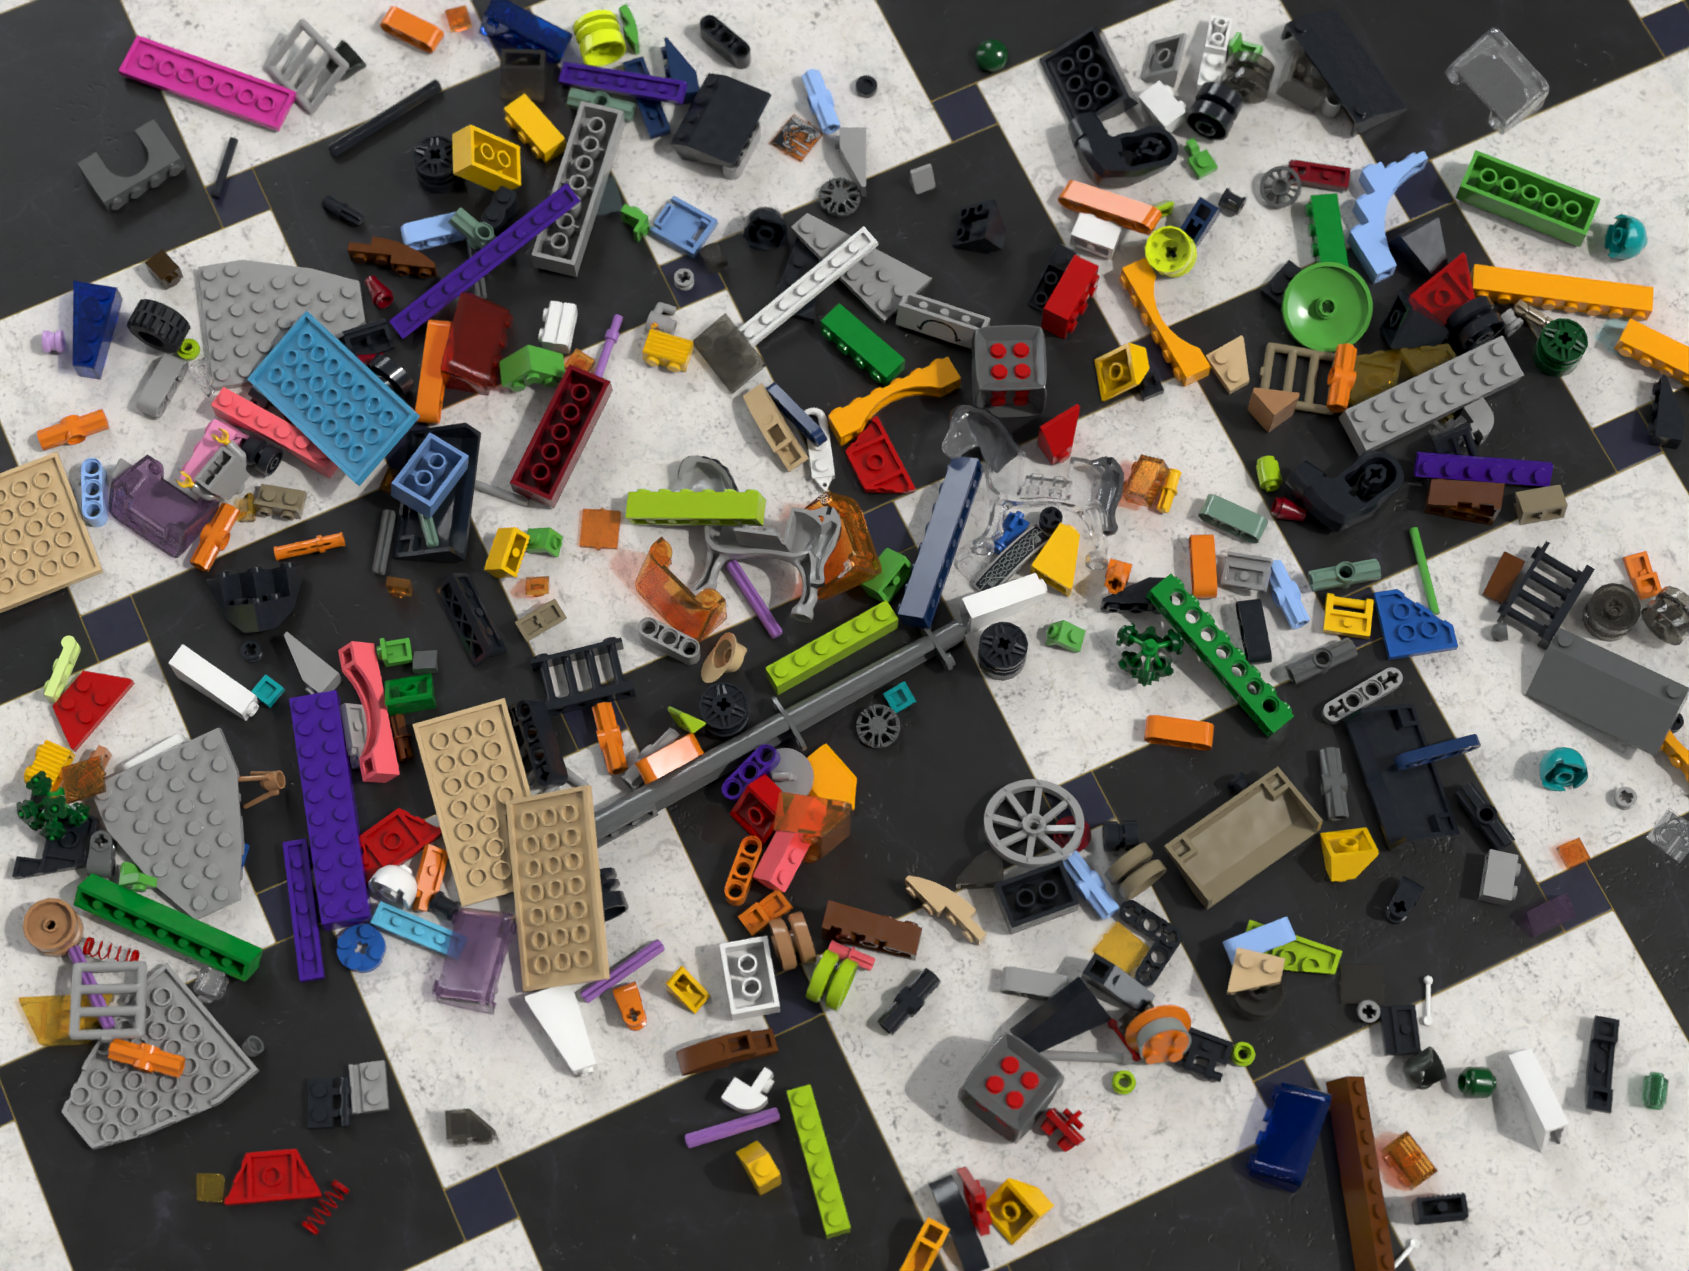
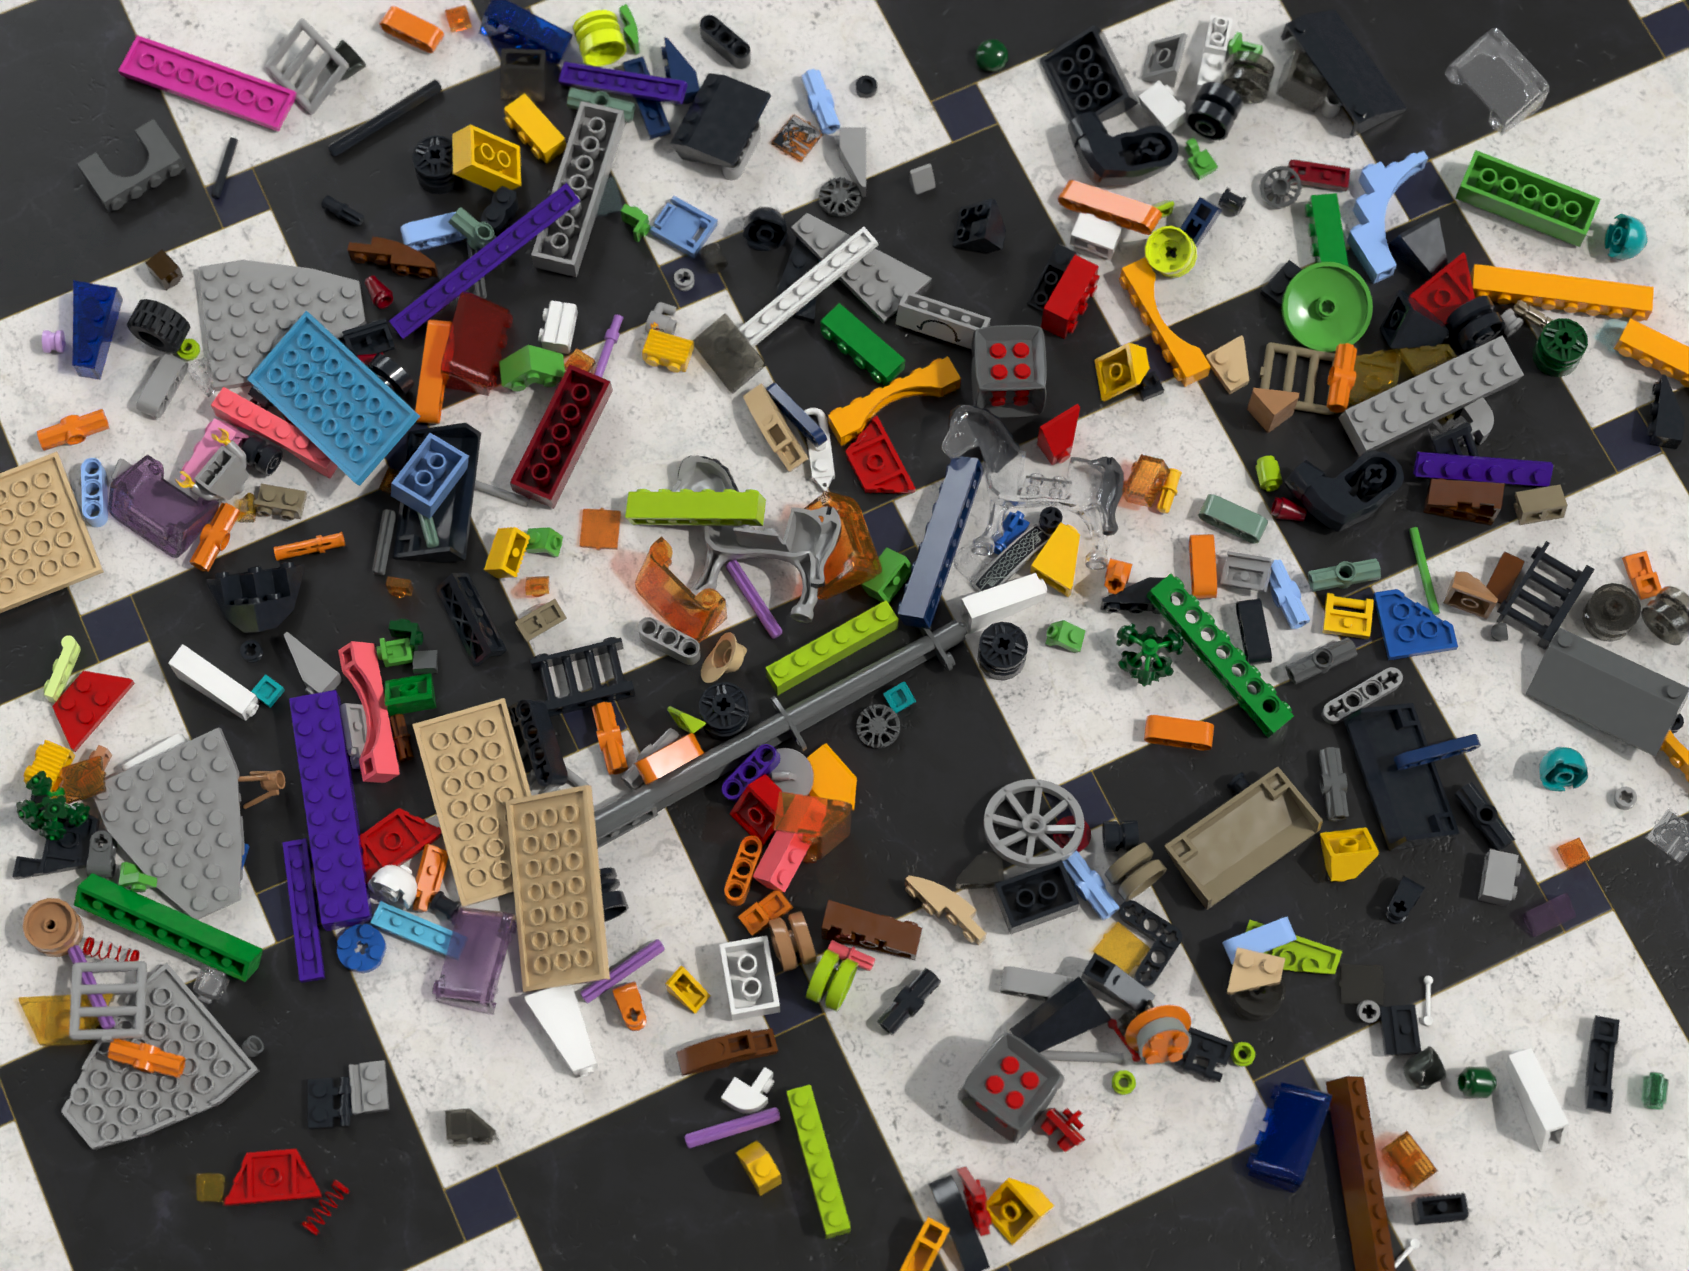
none -> dark green bracket [389,619,423,652]
none -> medium nougat slope [1443,571,1498,619]

